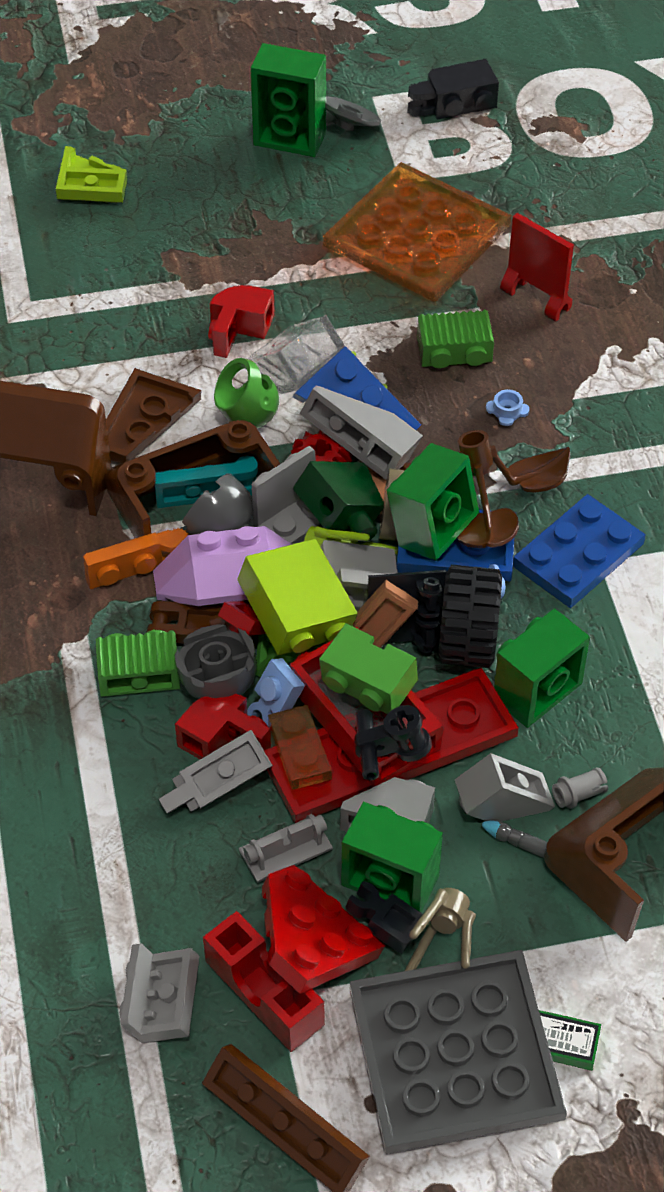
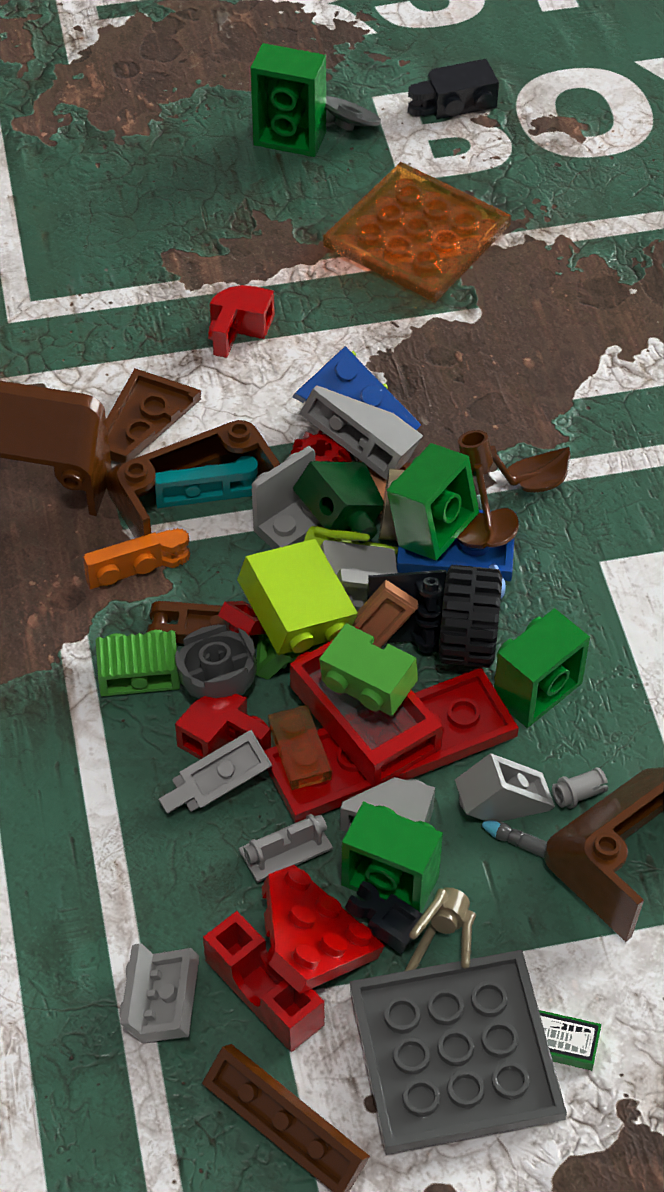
lime wing [56,146,127,202] -> none
lavender wedge [153,526,292,606] -> none
dark grey cylinder [180,473,253,535] -> none
bright green helmet [214,358,279,428] -> none
clear slope [245,315,345,394] -> none
light blue plate [247,658,305,731] -> none
black piece [354,705,432,781] -> none
bright green brick [417,309,494,368] -> none
light blue plate [486,389,529,426] -> none
red flag [500,213,574,321] -> none
blue plate [513,494,646,609] -> none

